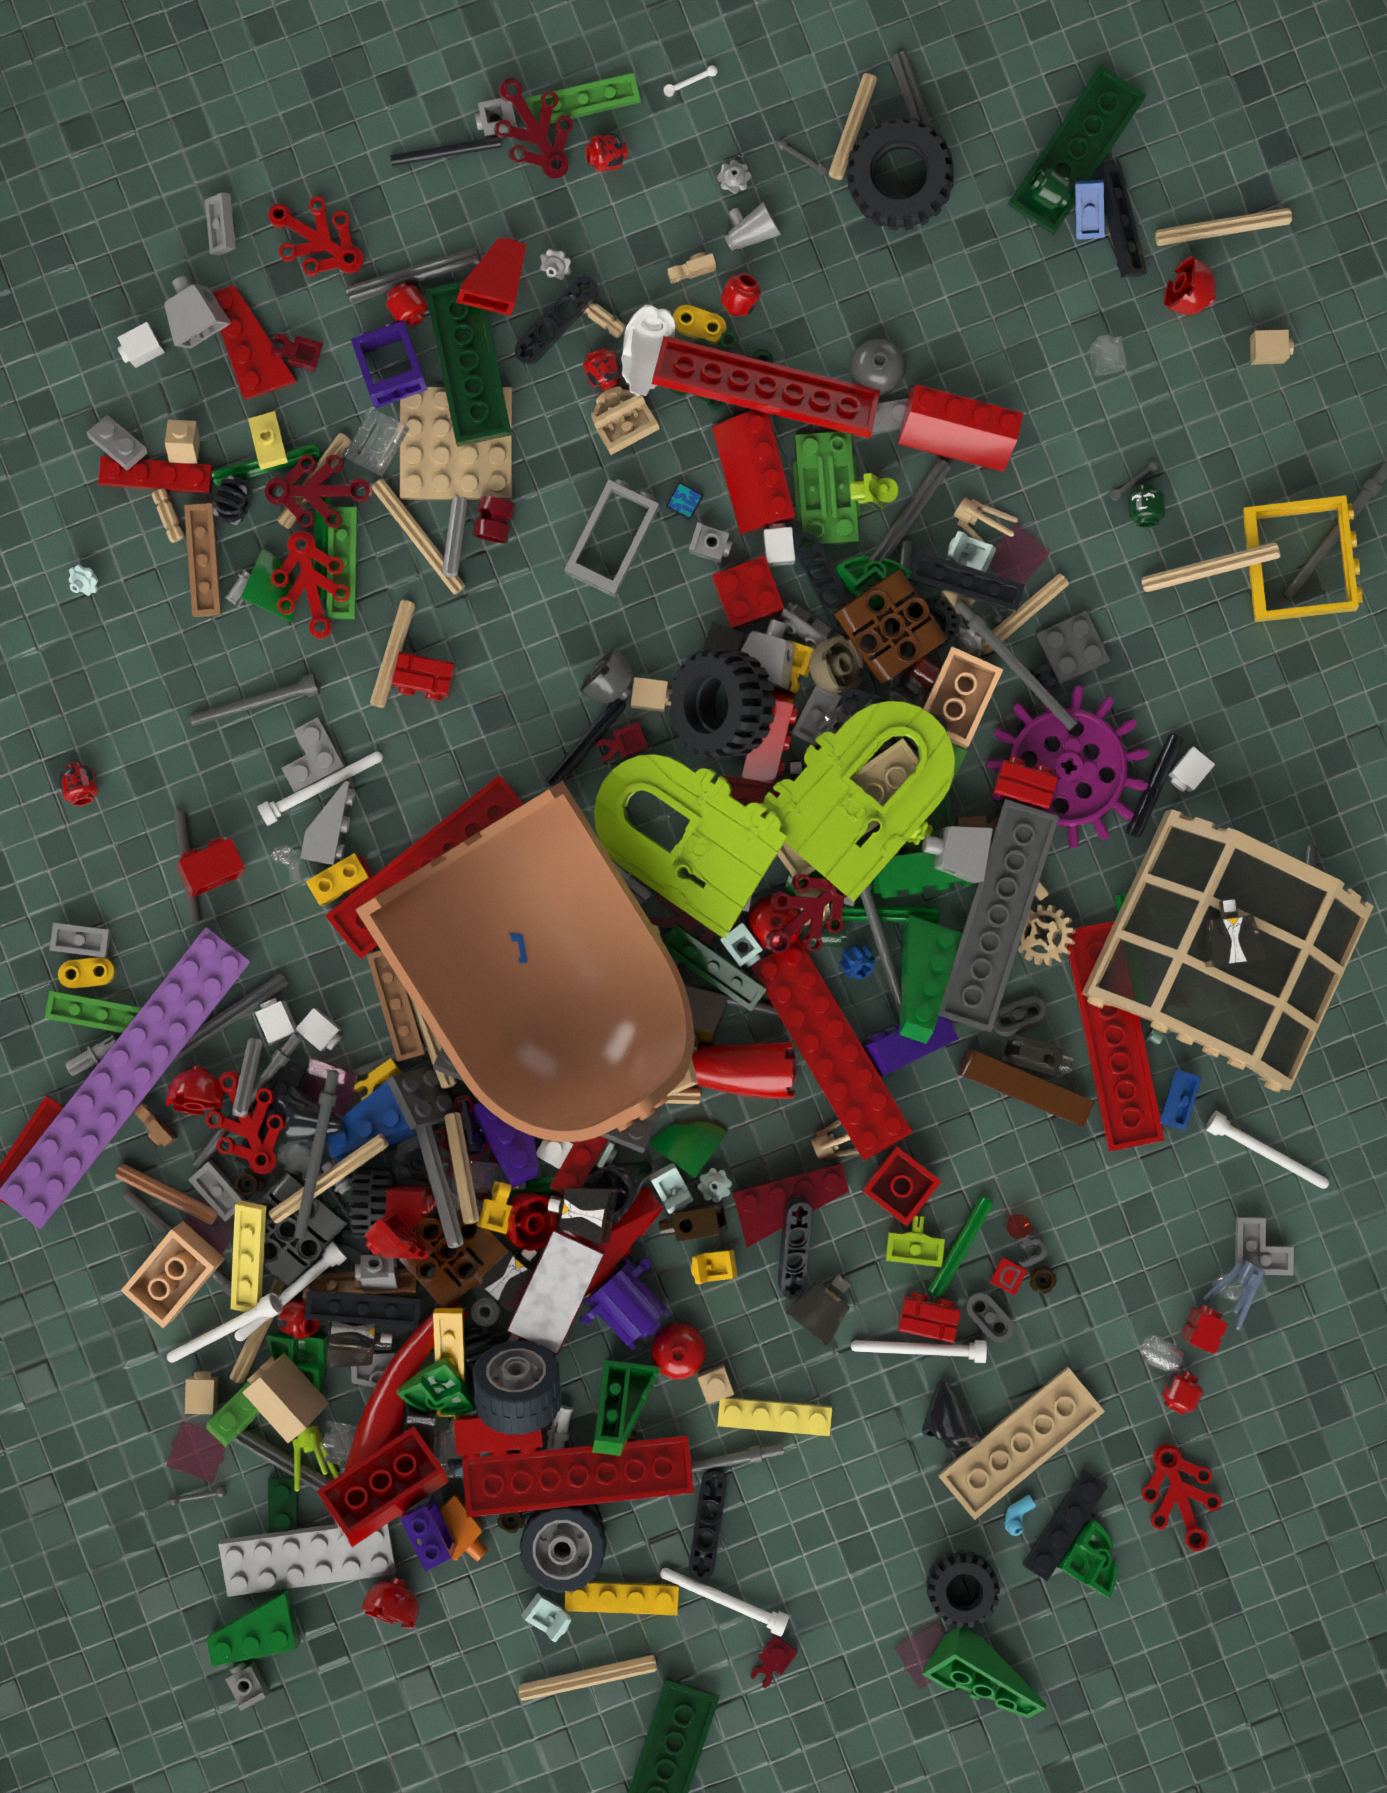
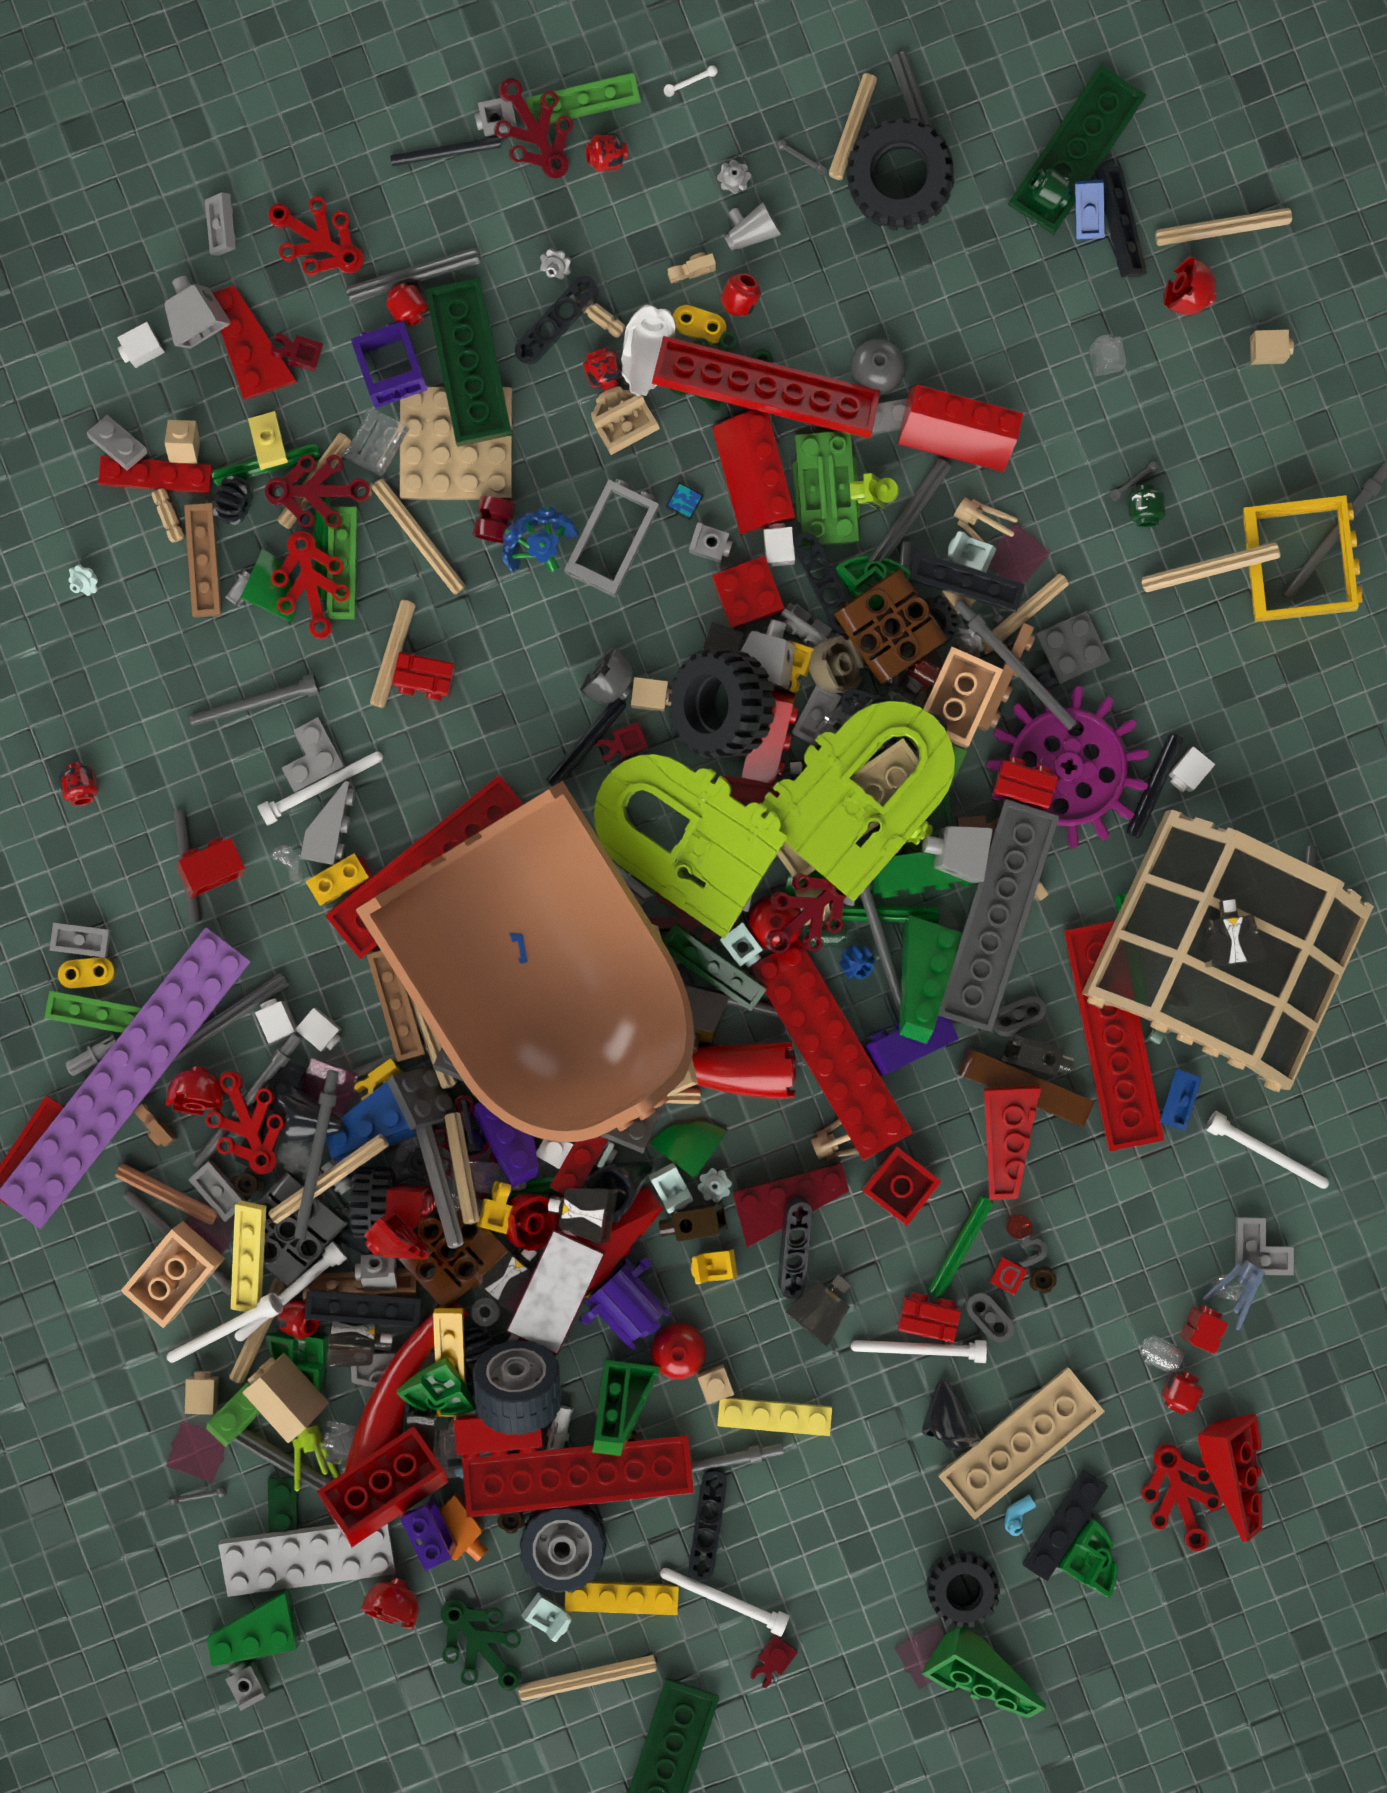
light grey axle [232,1038,263,1117] -> none
light grey axle [442,496,468,577] -> none
red slope [456,237,526,316] -> none
lime plate [885,1215,945,1267] -> none
tan gear [1018,904,1076,966] -> none
none -> dark green plant [440,1599,521,1691]
none -> blue plant [503,507,579,572]
none -> medium nougat plate [977,623,1035,732]
none -> red wing [984,1085,1041,1200]
none -> red wedge [1198,1414,1262,1542]

